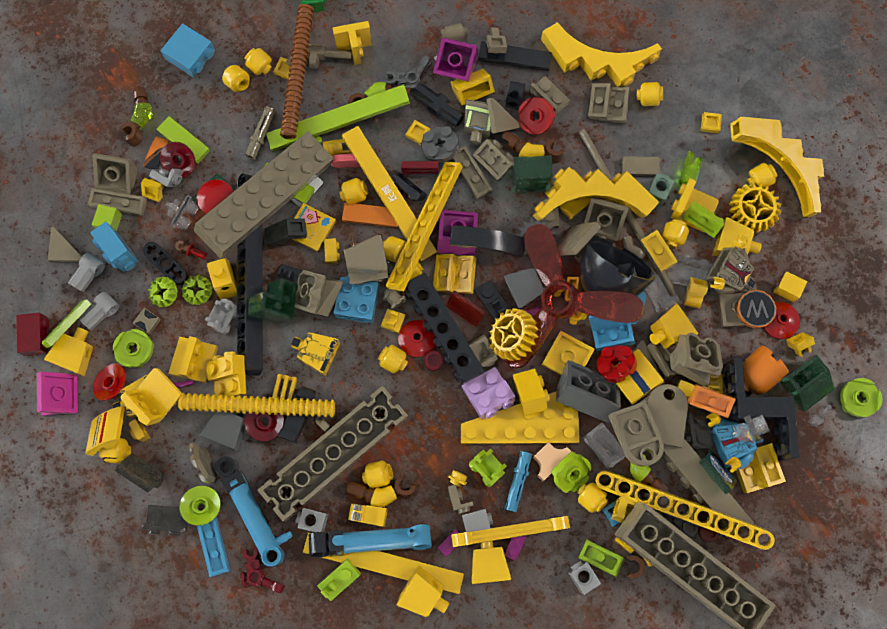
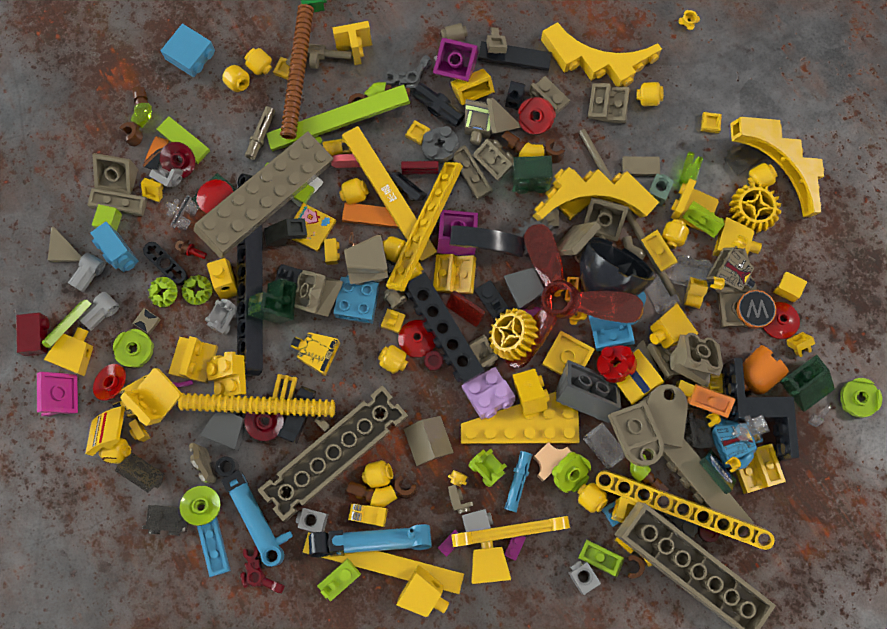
none -> dark tan slope [404,416,454,466]
none -> yellow plate [678,10,700,30]

